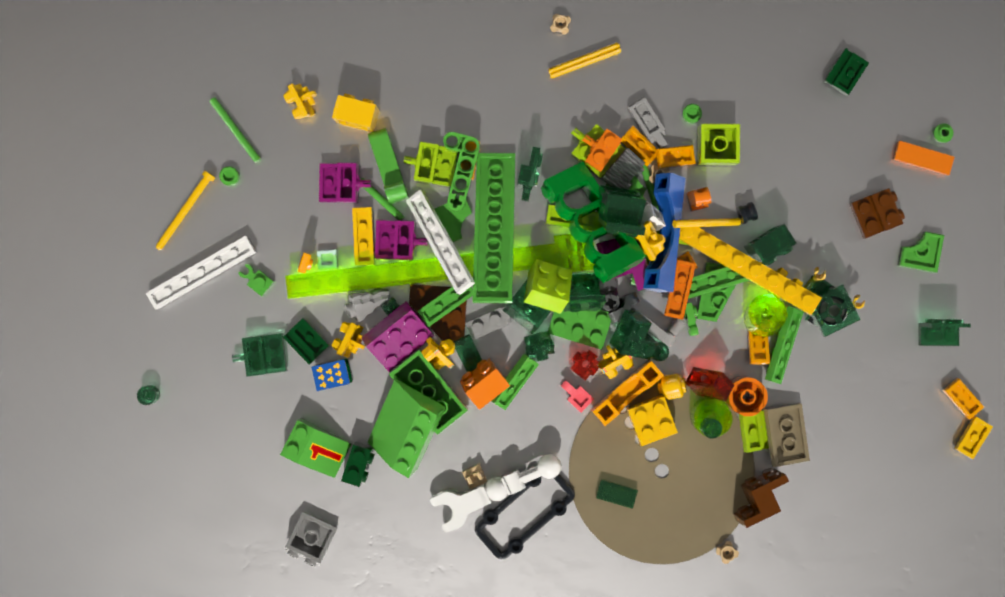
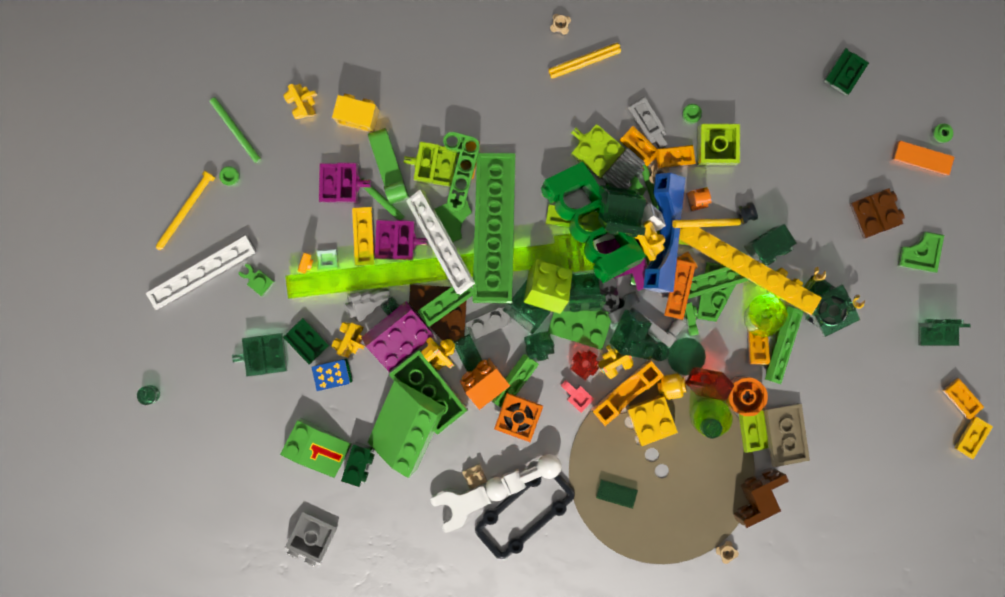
clear green plate [517,147,543,202] -> none
orange plate [582,129,623,172] -> none
none -> orange piece [494,392,543,442]
none -> clear green tile [667,337,706,376]

